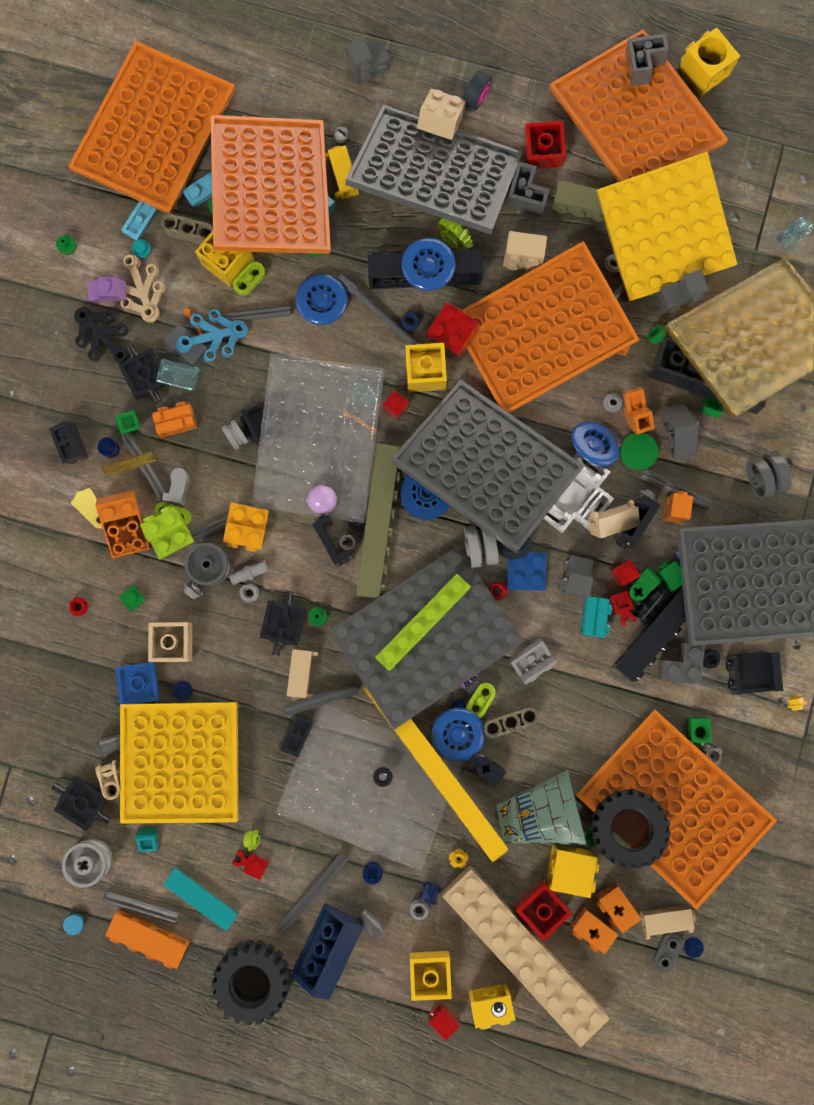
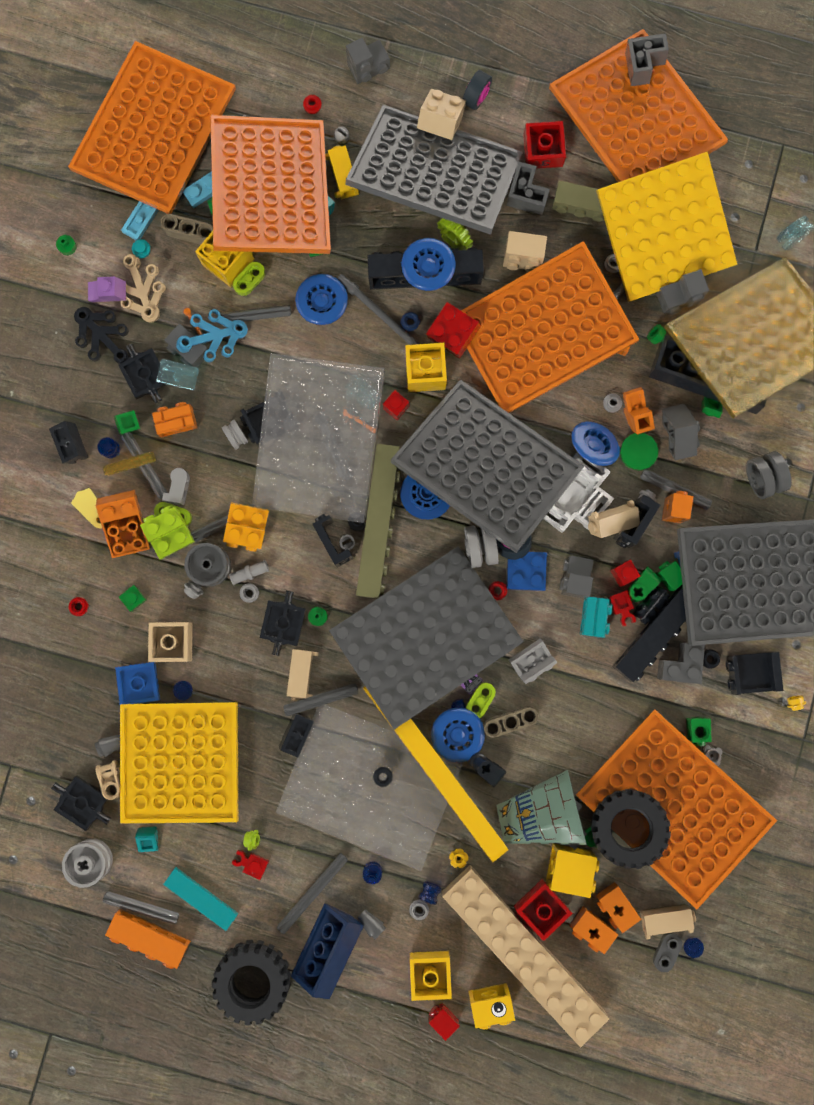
dark azure tile [63,913,85,935] -> none
lavender hair [307,484,337,514] -> none
lime plate [375,574,471,672] -> none
yellow brick [678,27,740,97] -> none
none -> red plate [303,95,322,114]

